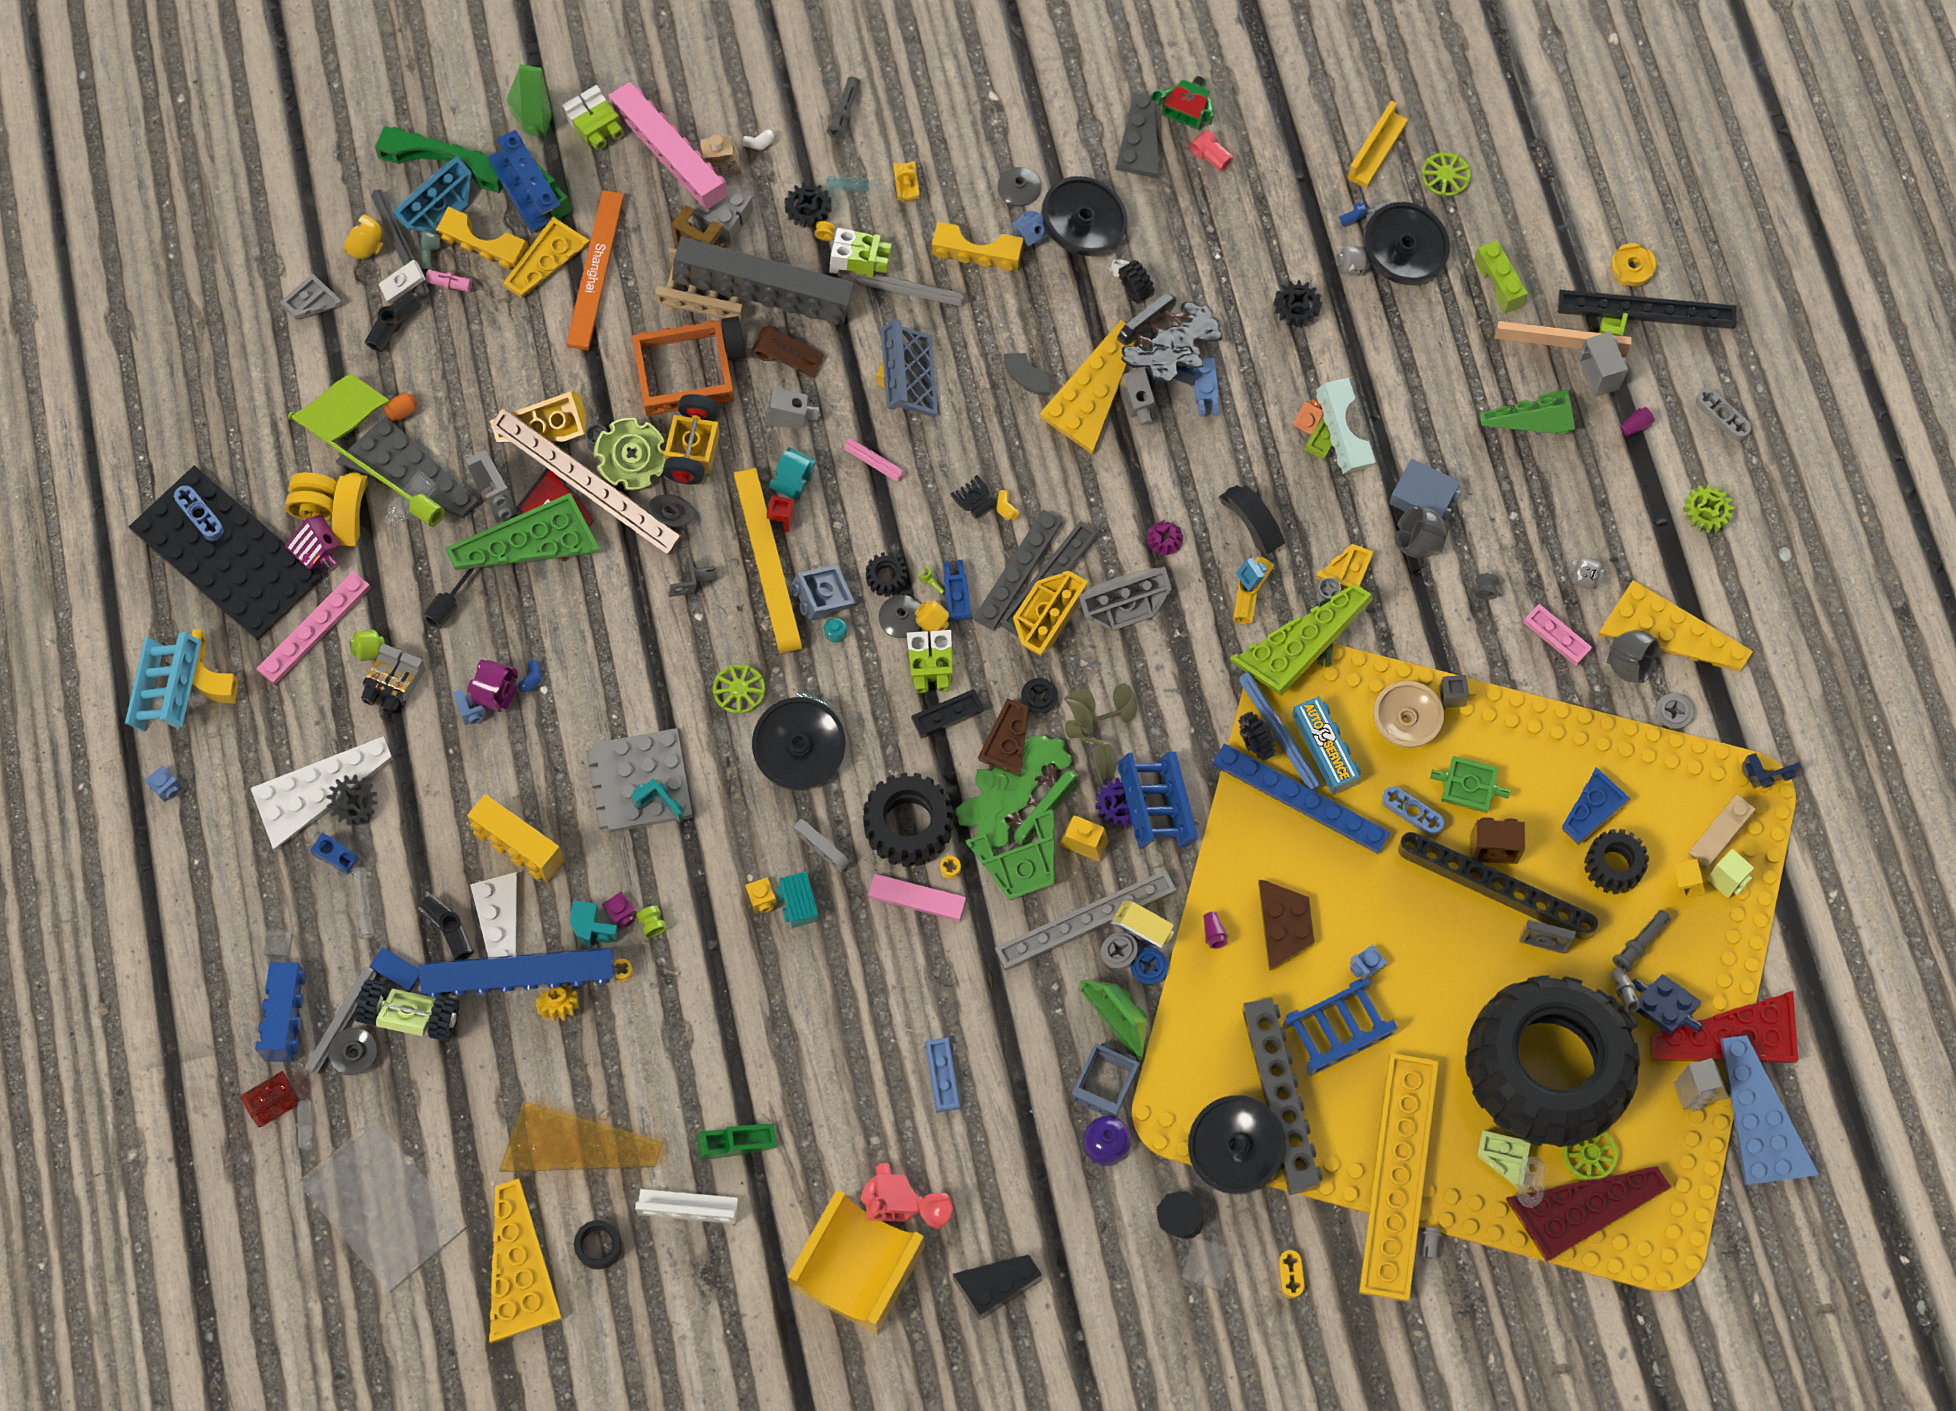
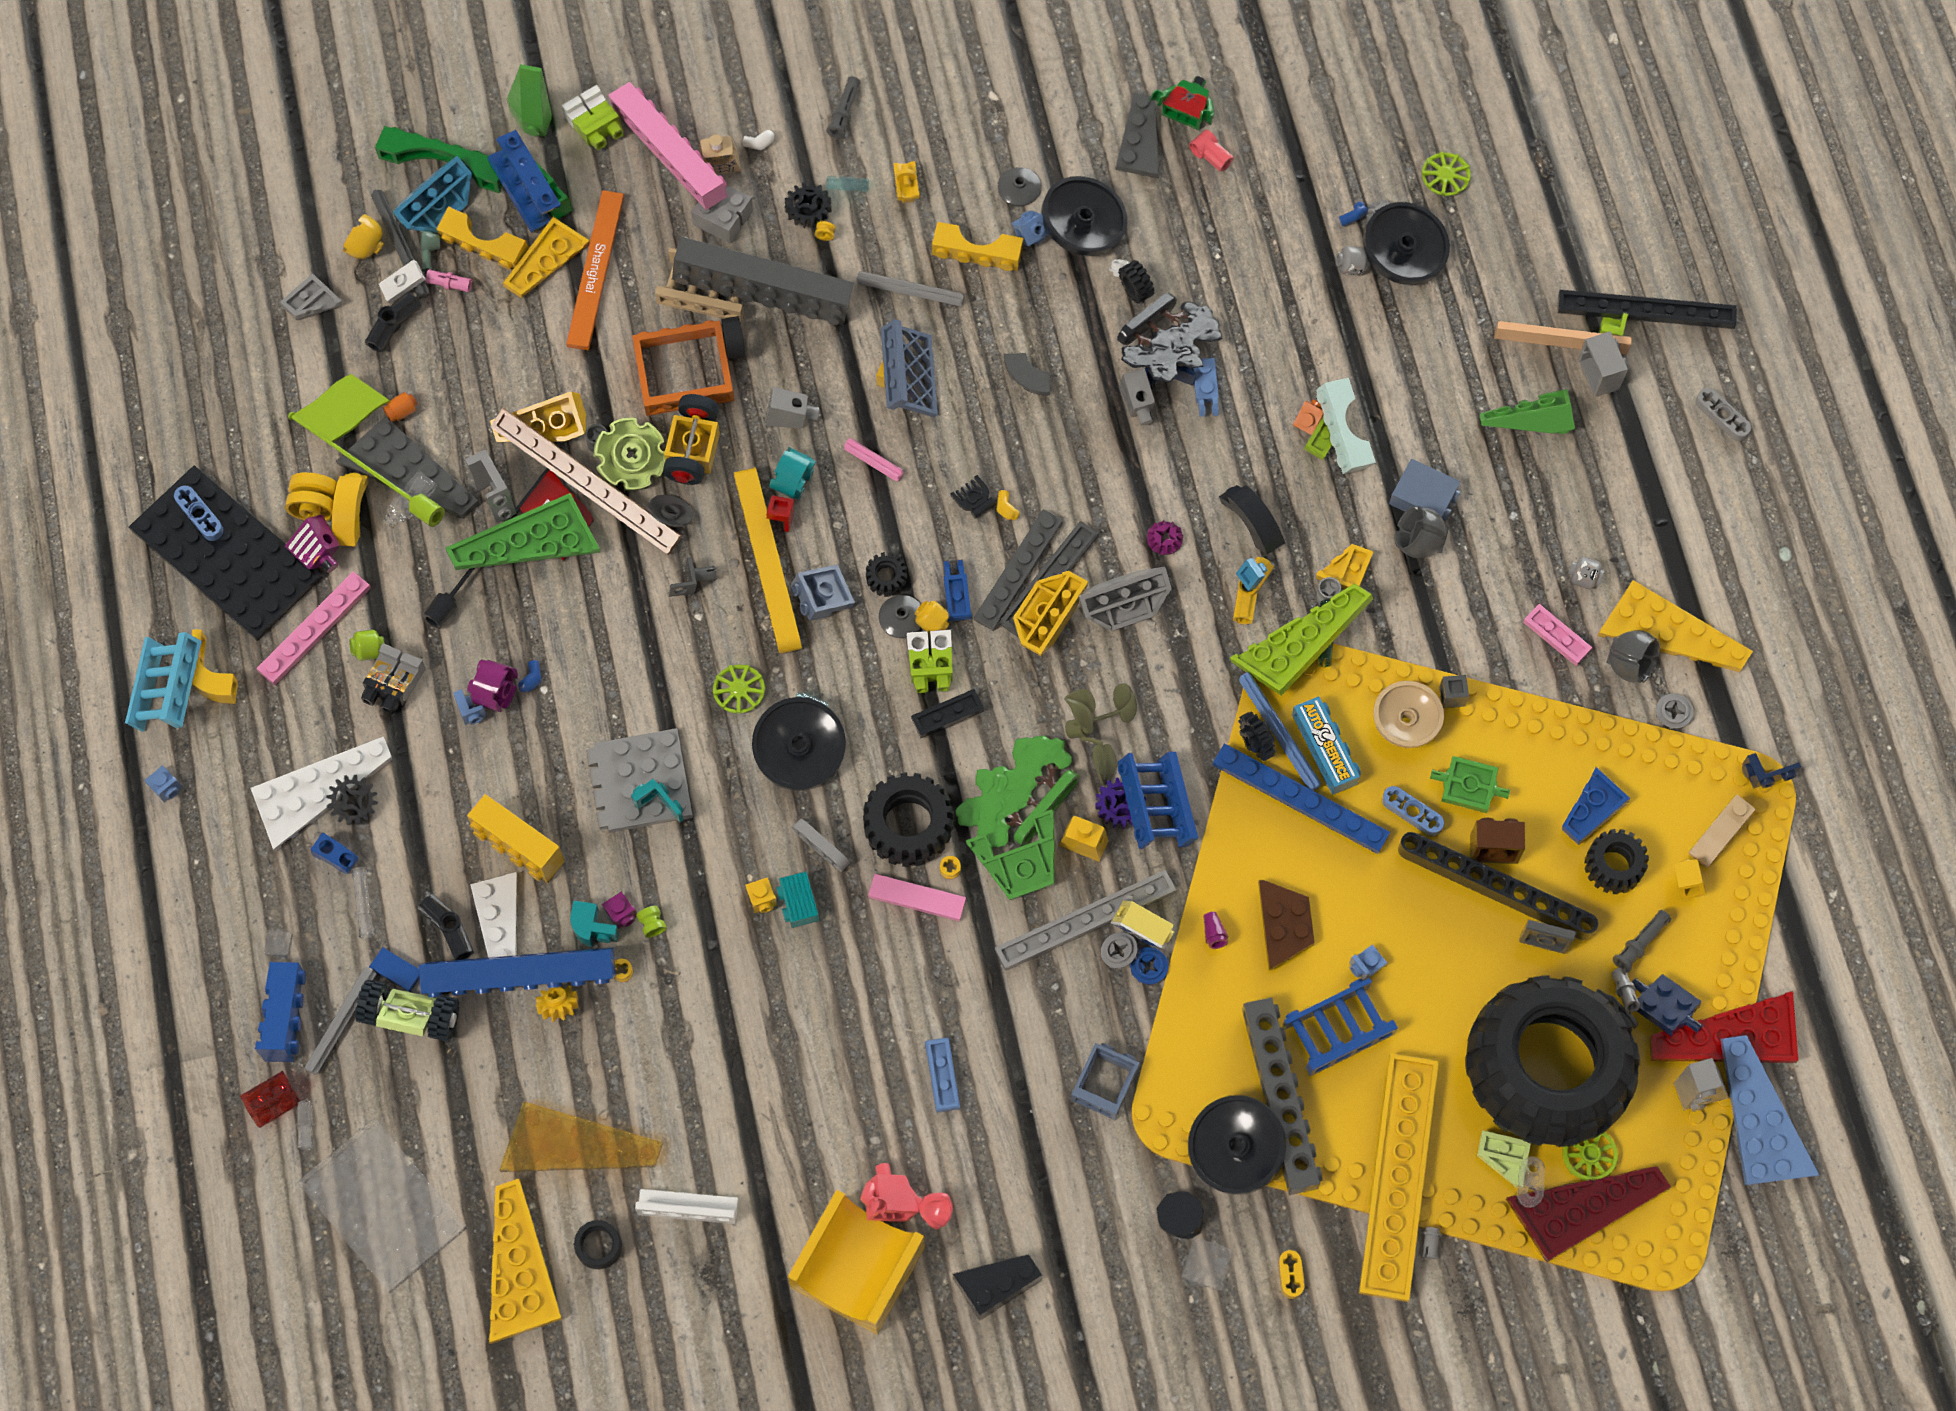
dark grey dish [328,1028,377,1075] -> none
pearl gold panel [671,205,726,248] -> none
green slope [696,1123,777,1160] -> none
reddish brown door [752,326,824,378] -> none
teal piece [824,617,847,643] -> none
lime hips [829,228,892,278] -> none
lime hand [918,566,945,595] -> none
reddish brown wing [978,698,1029,777] -> none
black gear [1021,678,1058,714] -> none
yellow wing [1040,320,1137,455] -> none
bright green wedge [1079,979,1147,1062] -> none
dark purple cylinder [1083,1116,1131,1166] -> none
black gear [1273,280,1322,327] -> none
yellow fence [1348,101,1408,189] -> none
lime arch [1474,240,1528,314] -> none
dark grey wheel [1475,573,1499,600] -> none
yellow plate [1611,243,1656,286] -> none
magenta cone [1620,407,1655,437] -> none
lime gear [1683,484,1734,533] -> none
yellowish green brick [1706,849,1754,898] -> none

